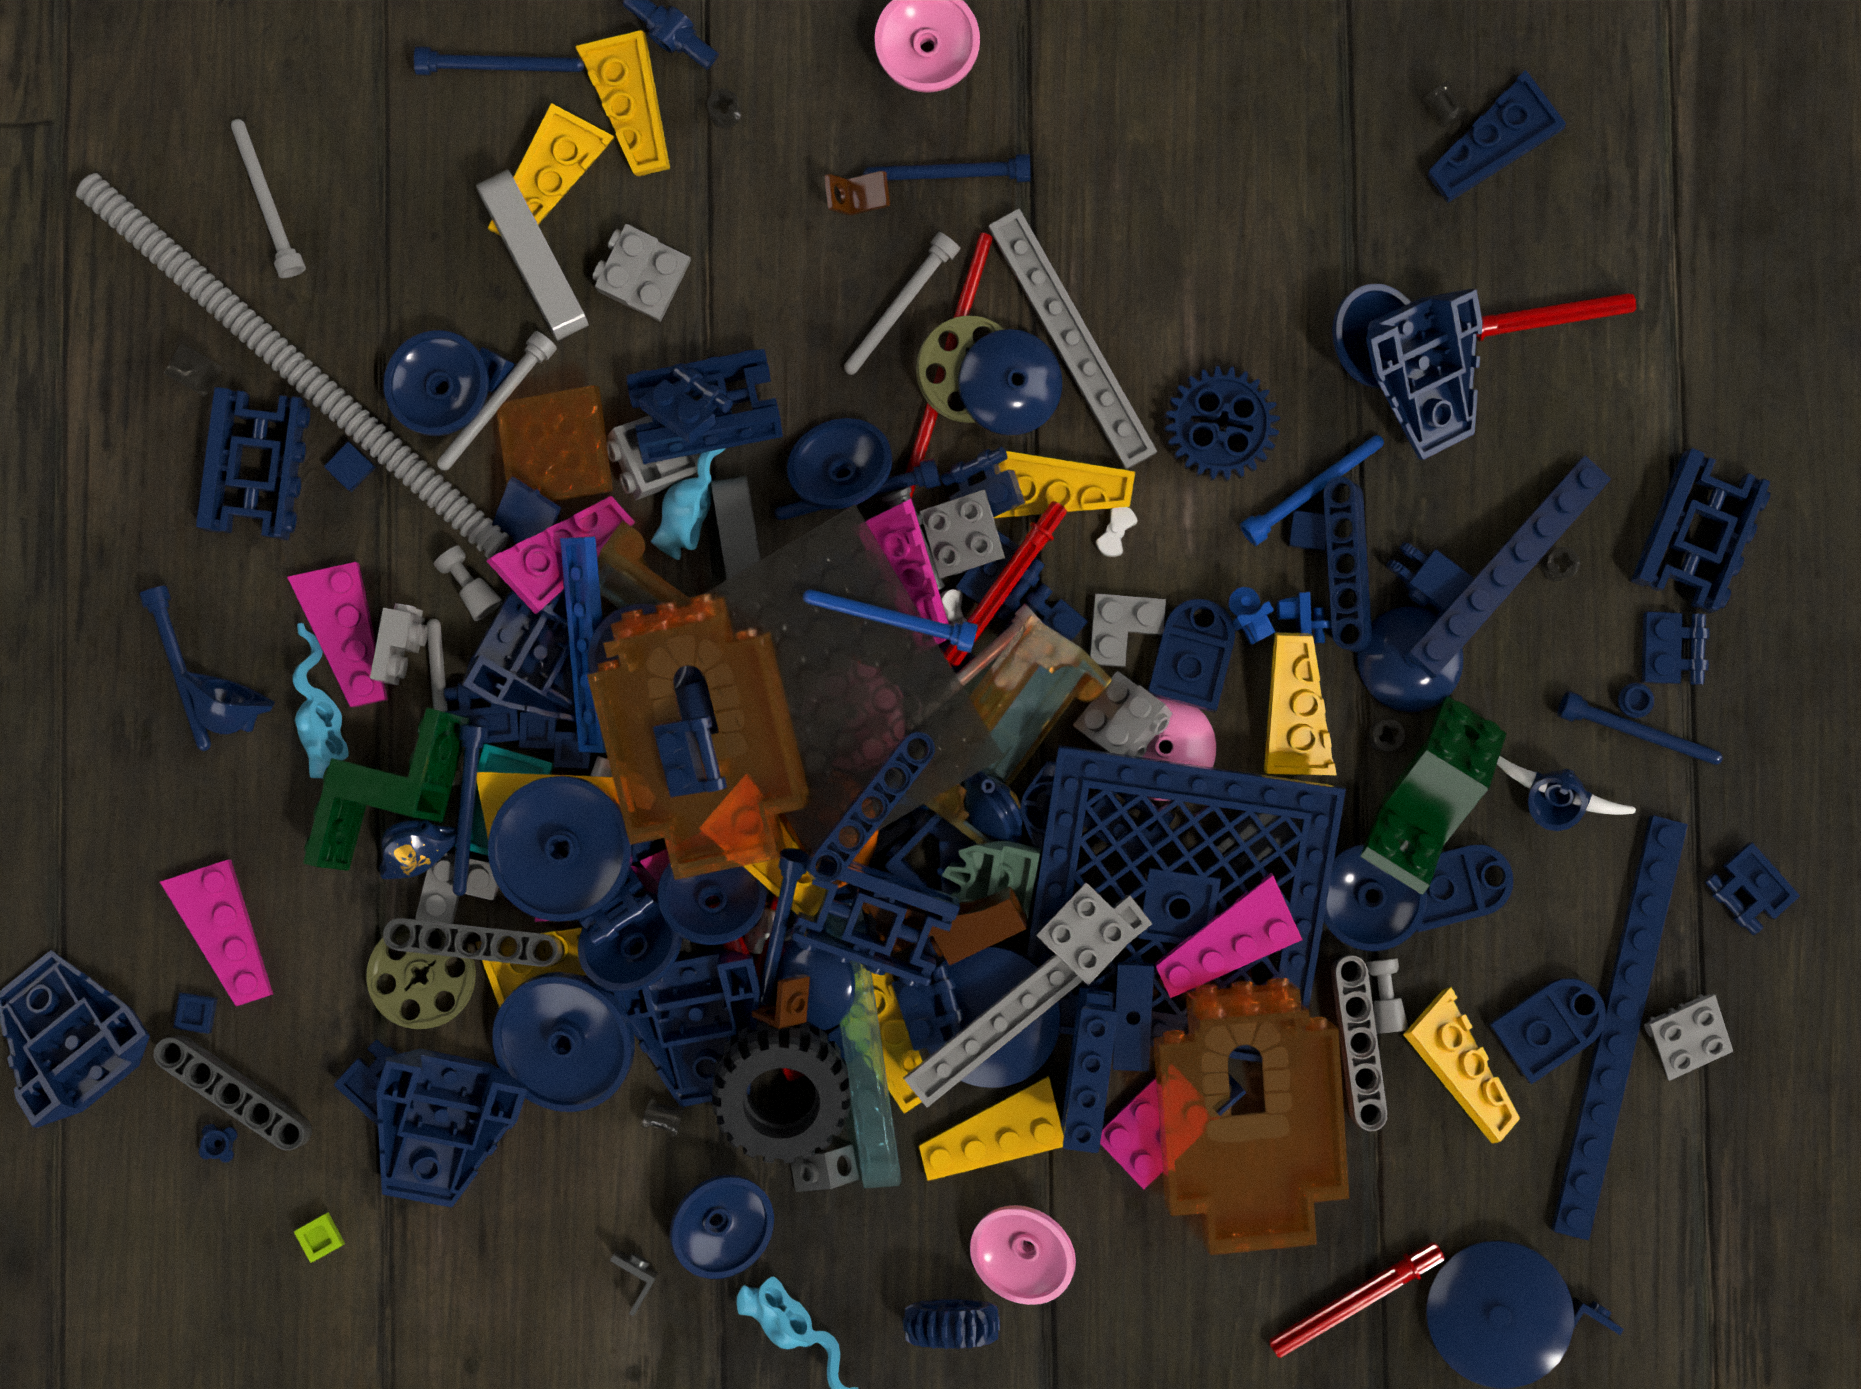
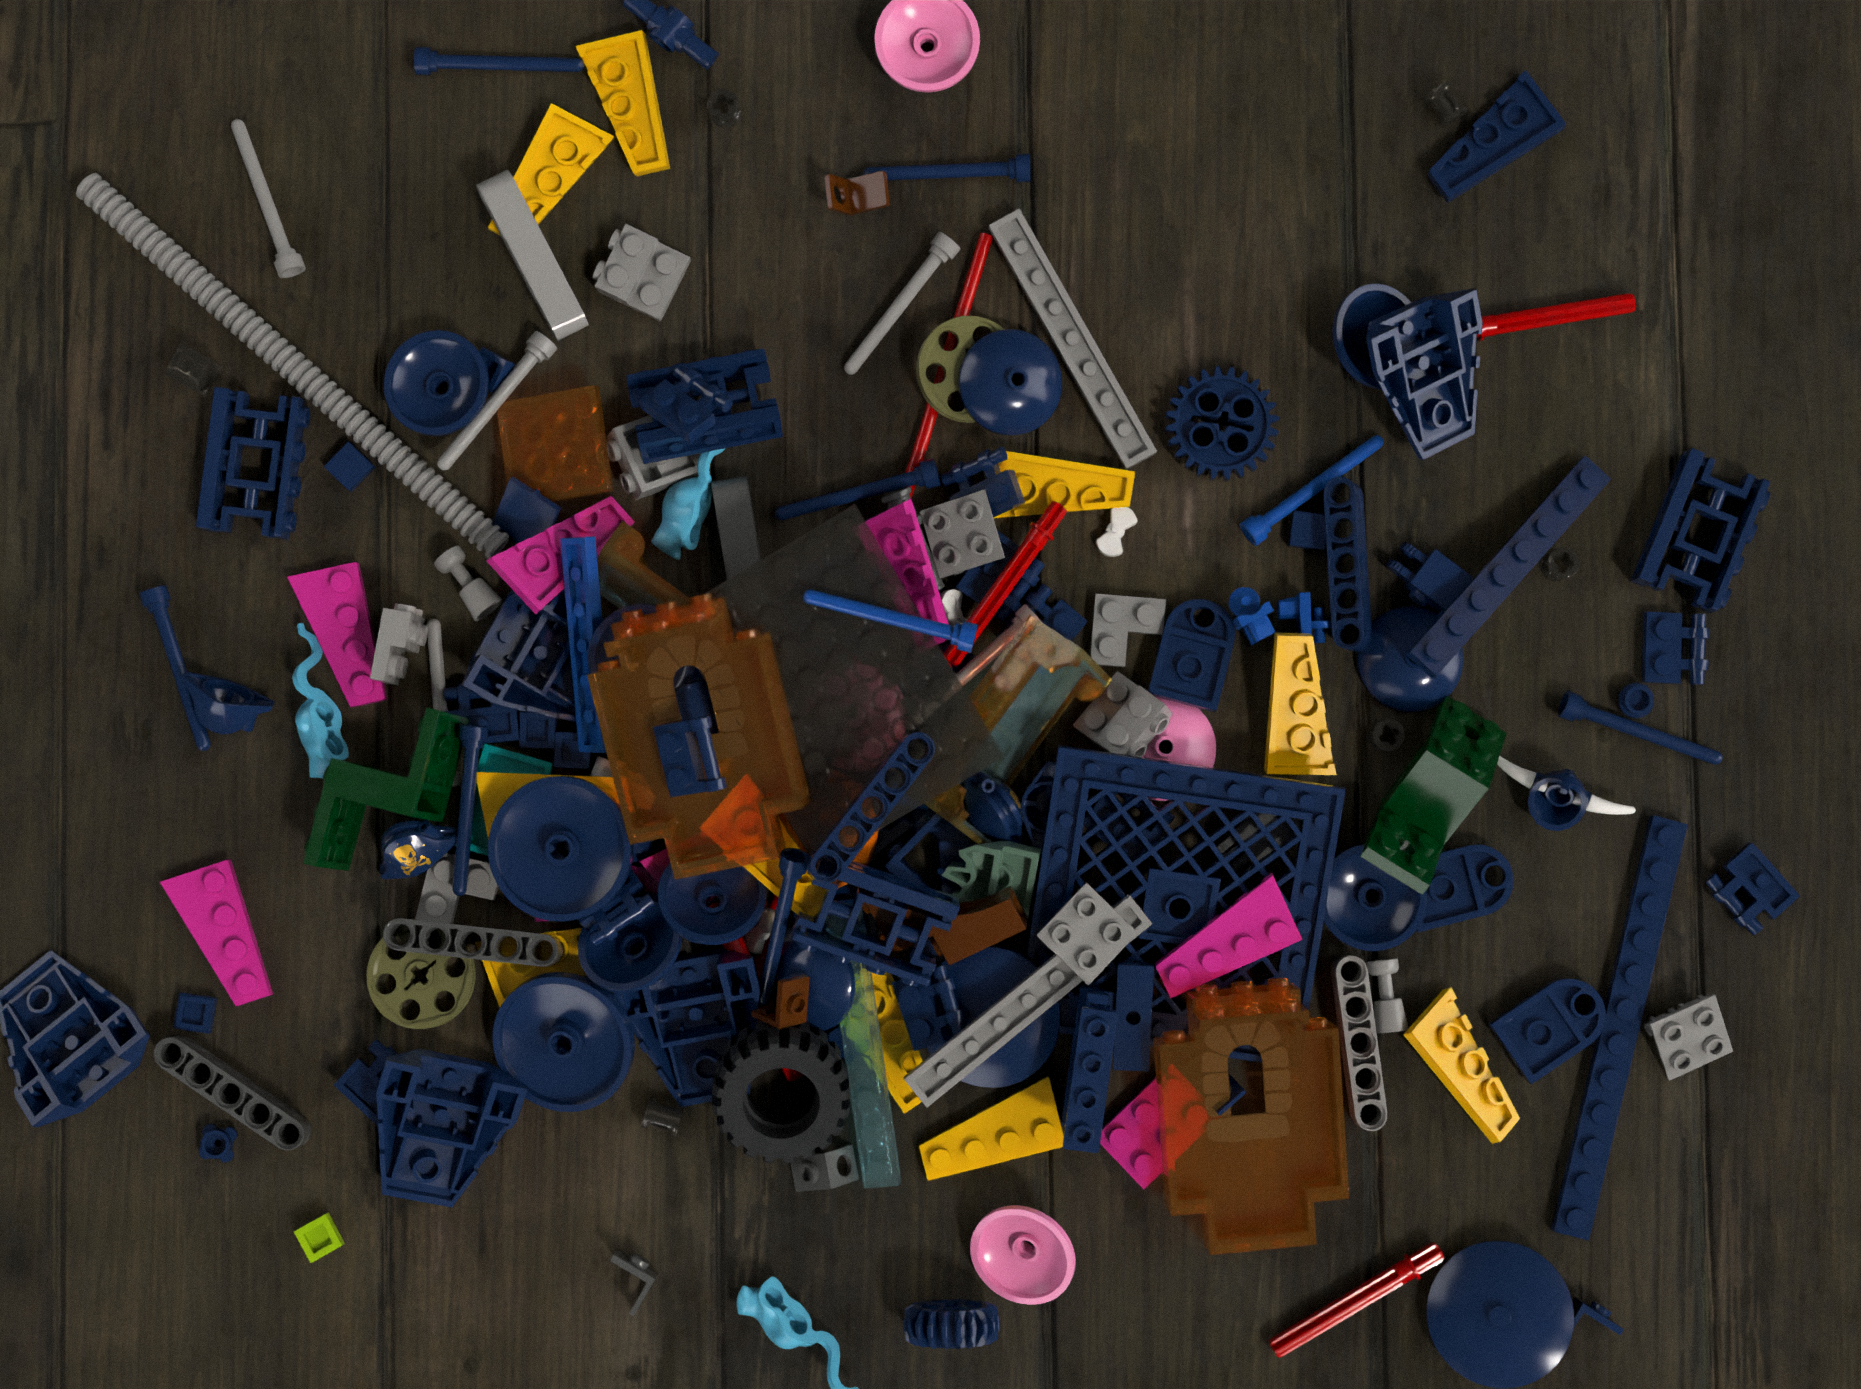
dark blue dish [670,1175,774,1279] -> none
dark blue dish [787,418,892,509] -> none

